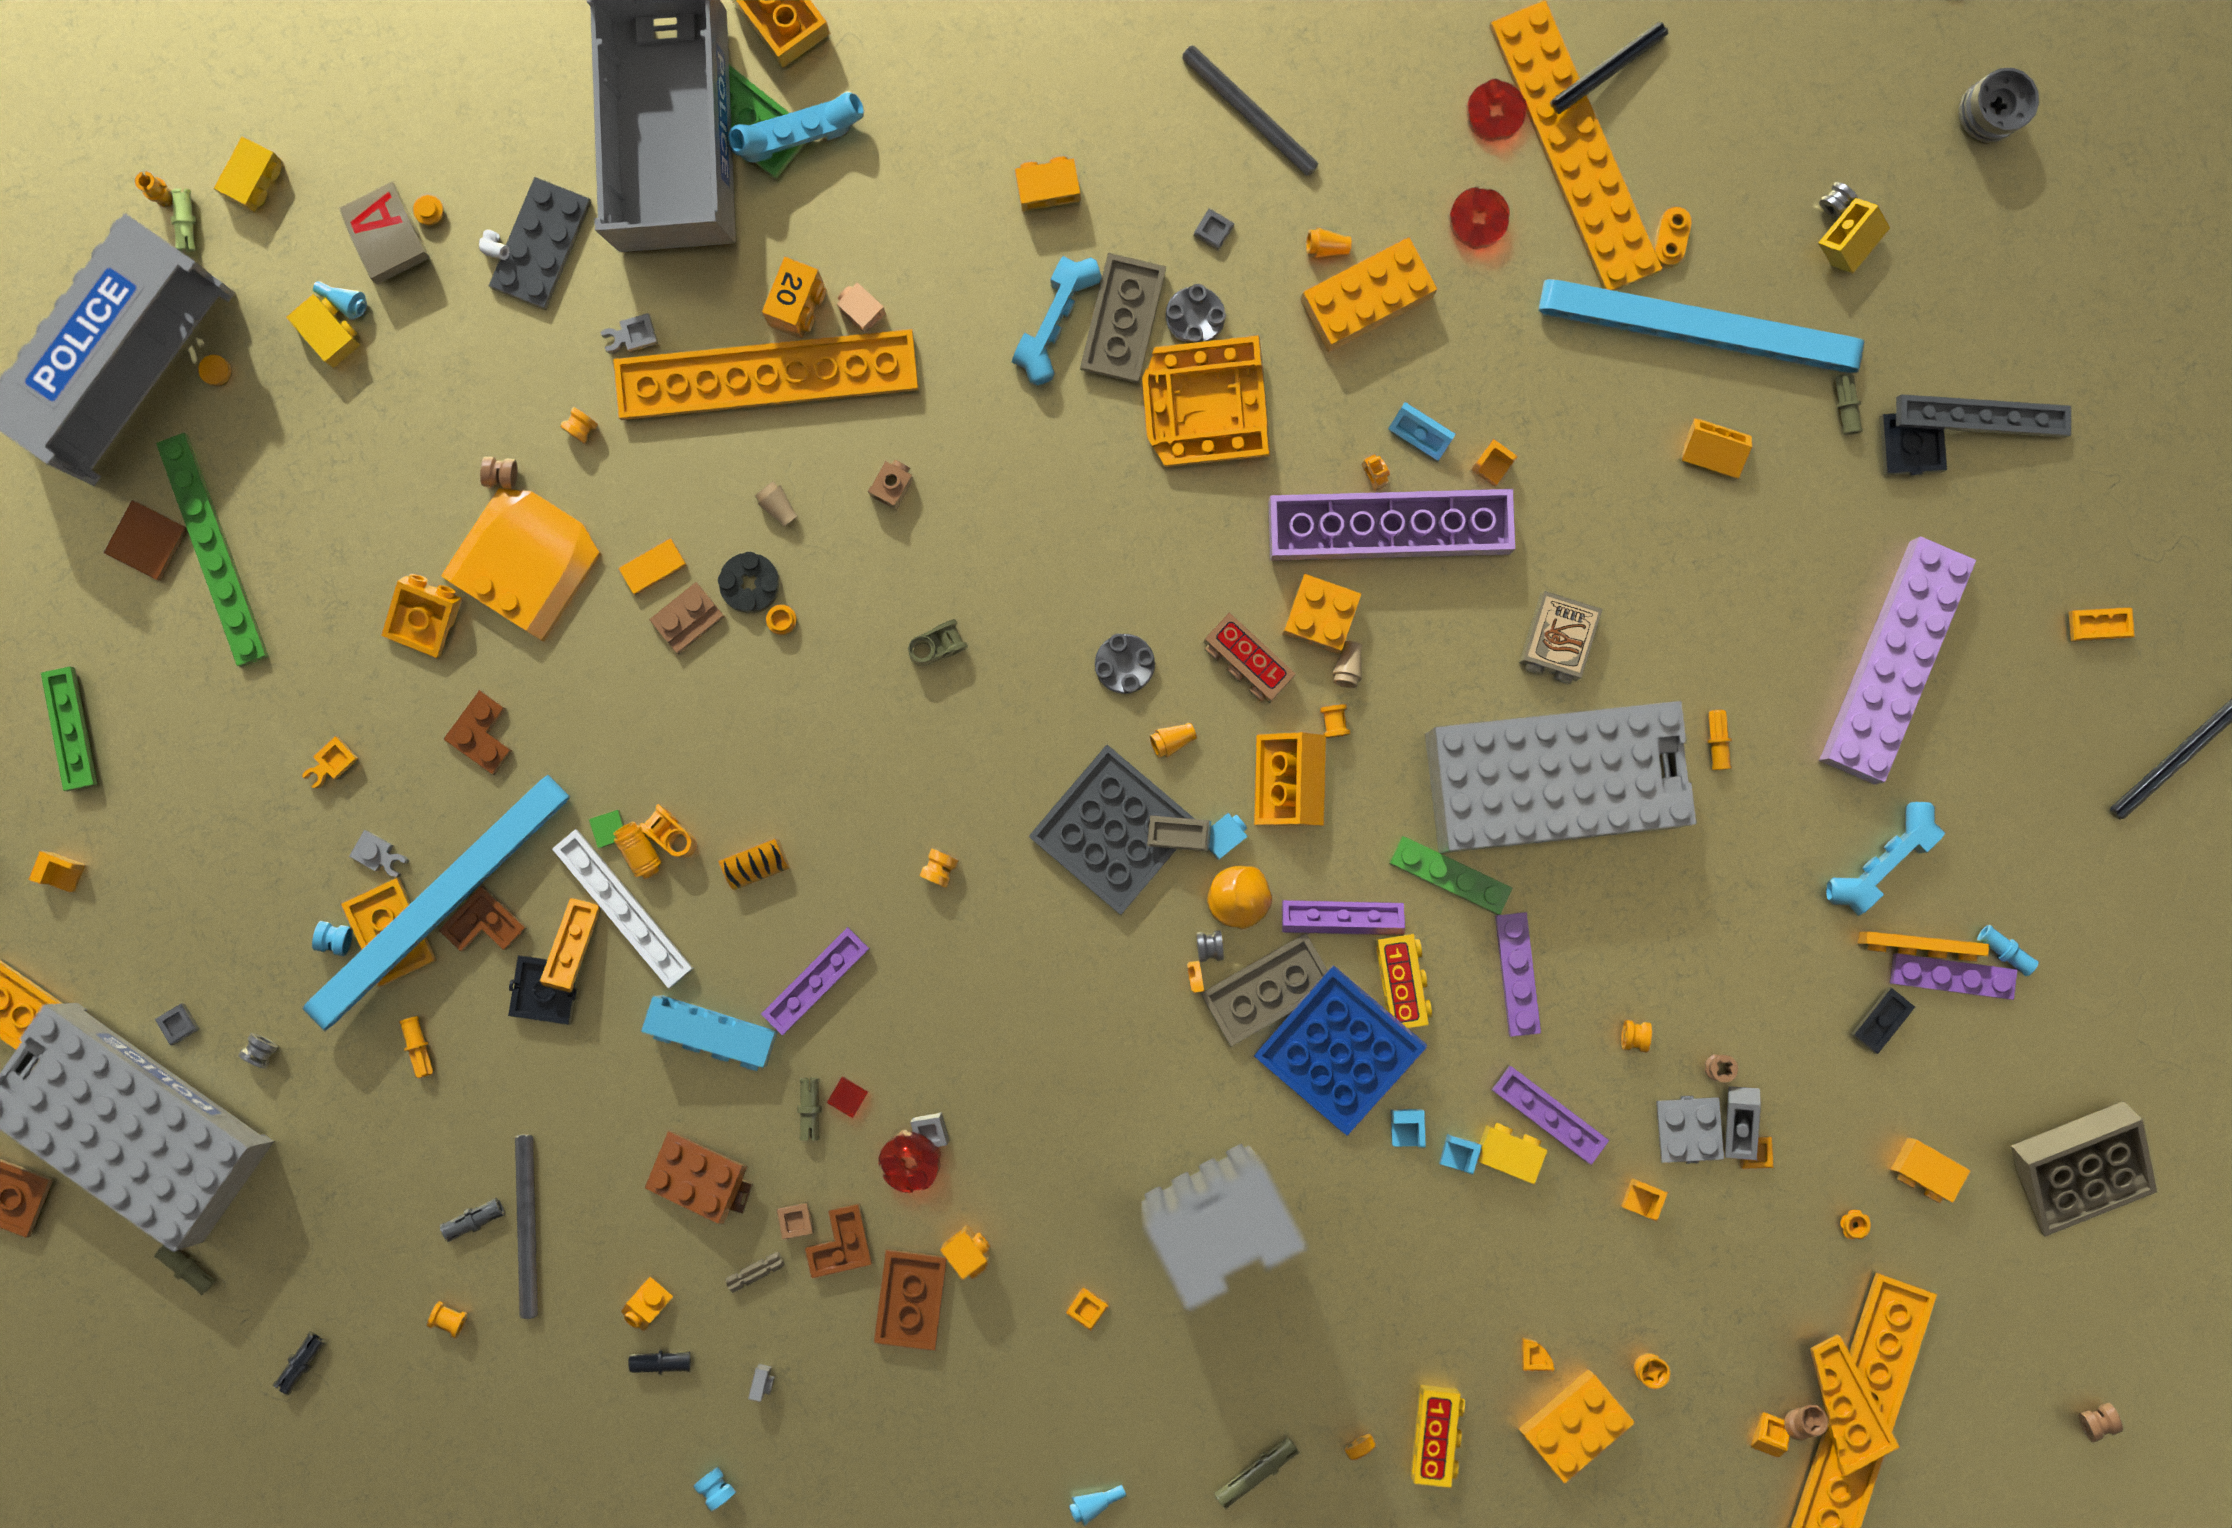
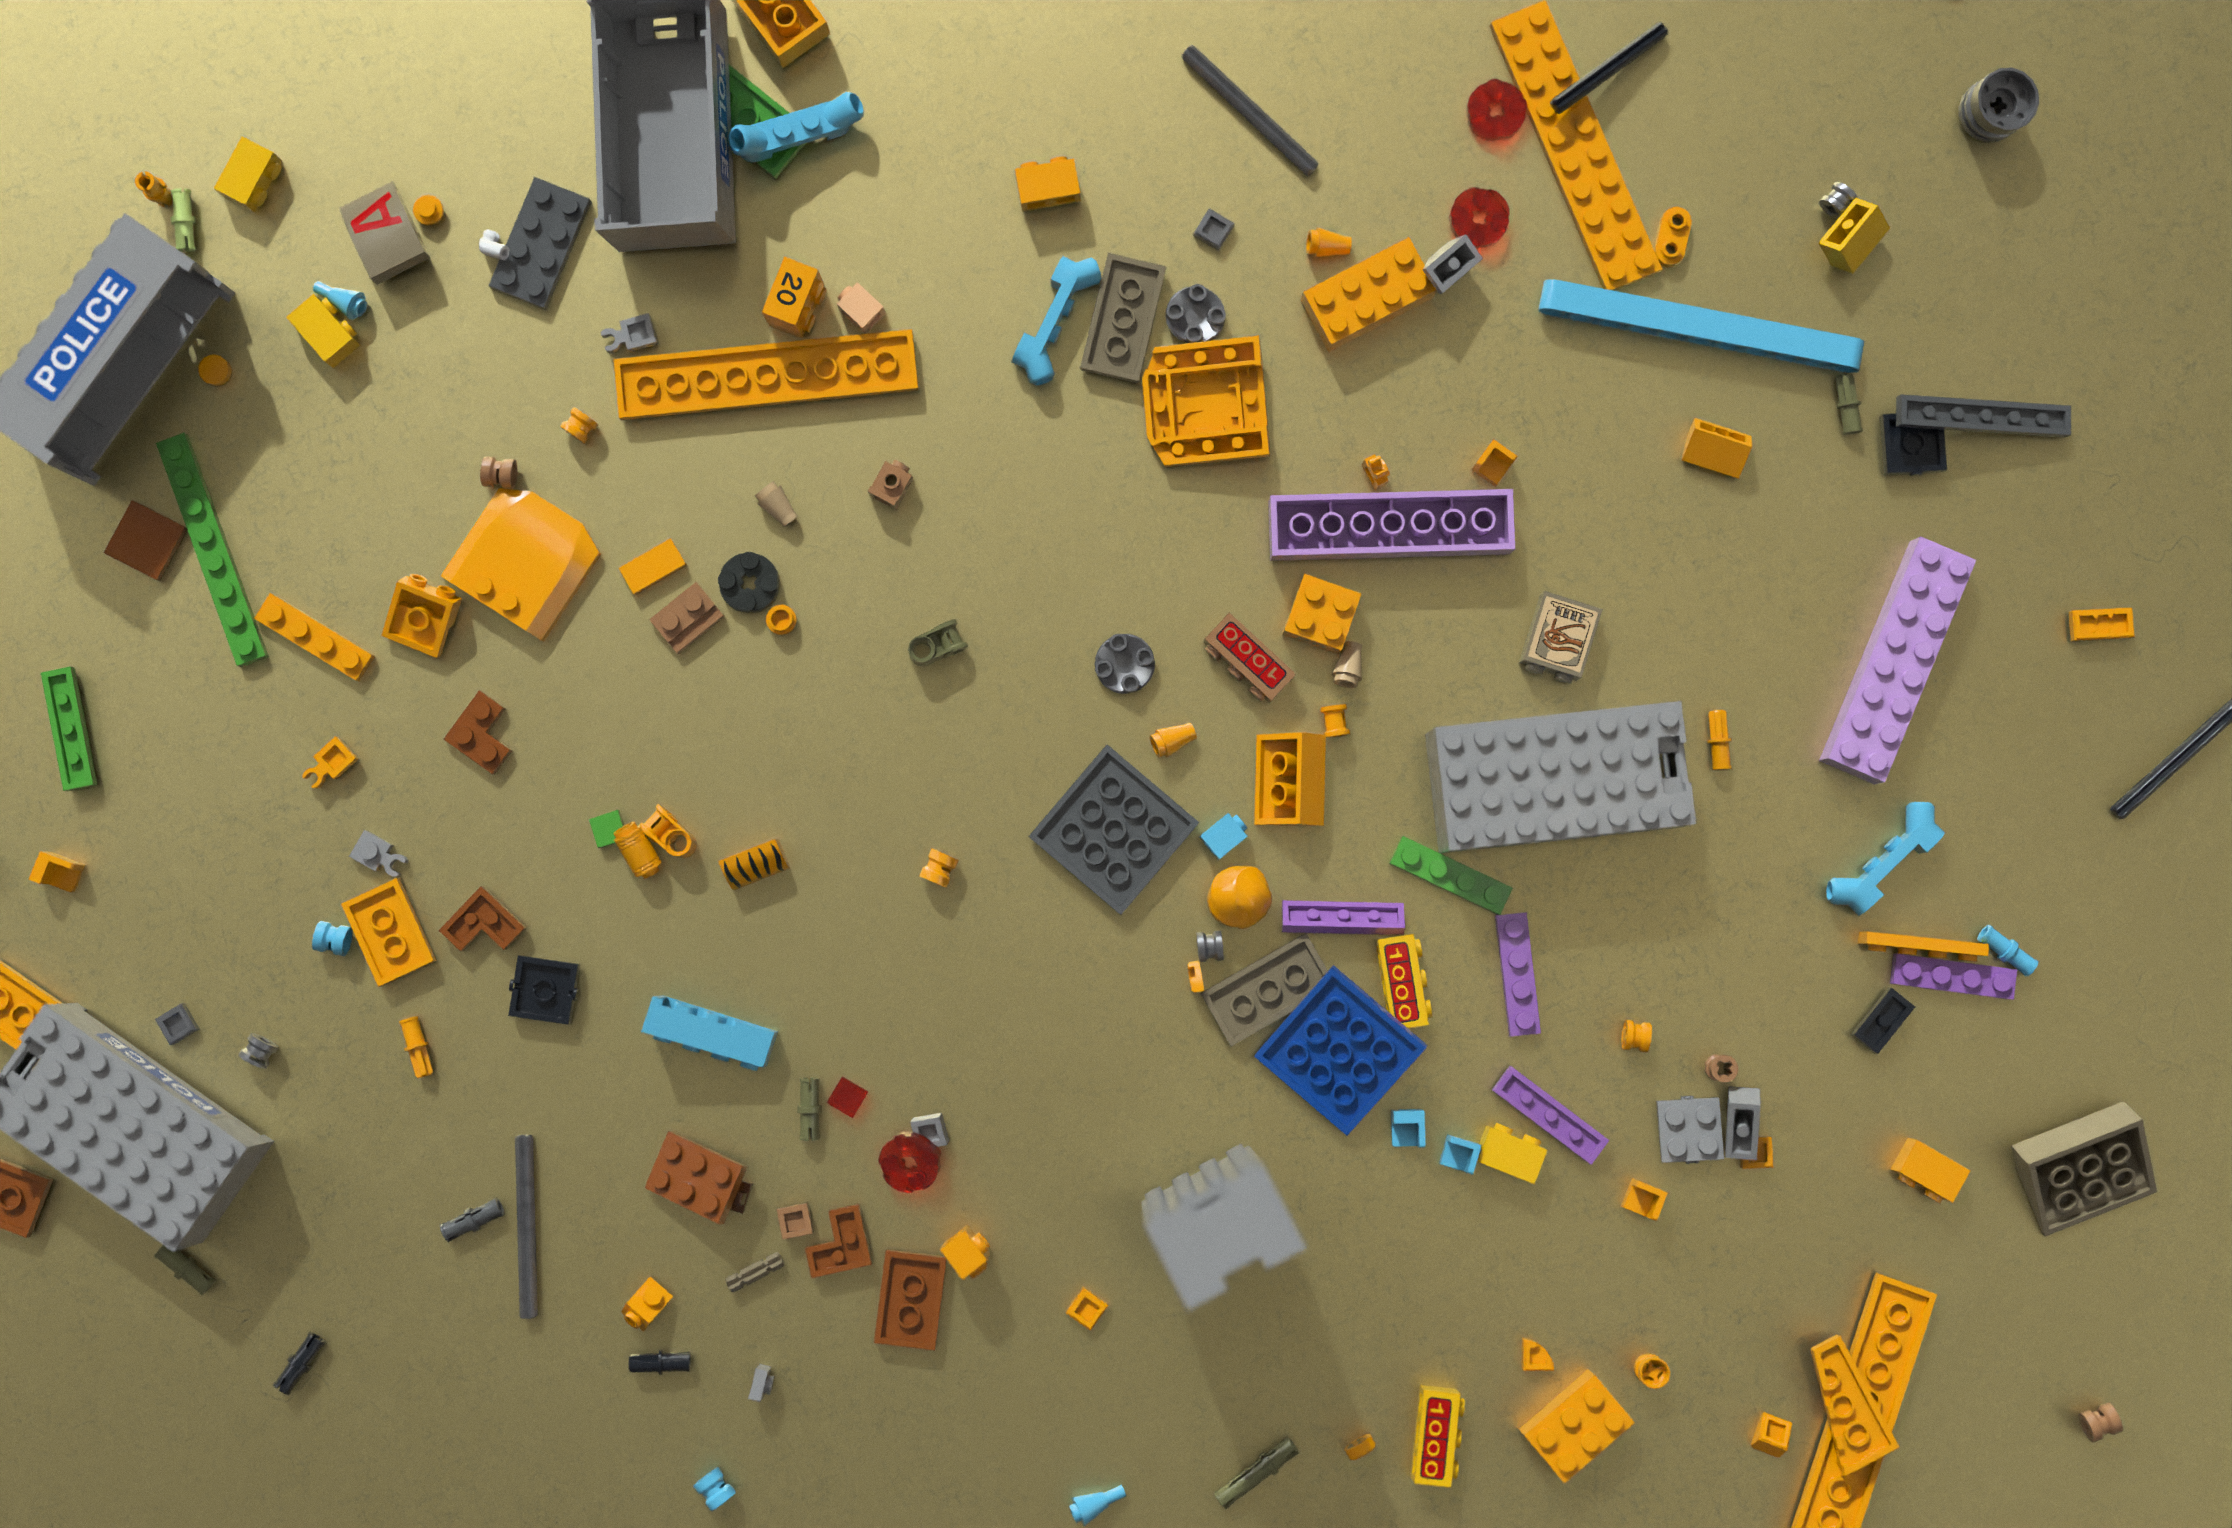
medium azure beam [302,775,570,1031] -> none
light orange bush [427,1301,468,1339] -> none
light orange plate [540,898,601,993] -> none
white plate [552,829,694,988] -> none
medium lavender plate [761,927,870,1035] -> none
dark tan tile [1147,816,1212,851] -> none
medium azure plate [1388,402,1456,461] -> none
medium nougat wheel [1784,1405,1828,1440] -> none
light orange plate [1840,1209,1871,1240] -> none
none -> light orange plate [254,593,375,682]
none -> light grey slope [1423,234,1483,294]

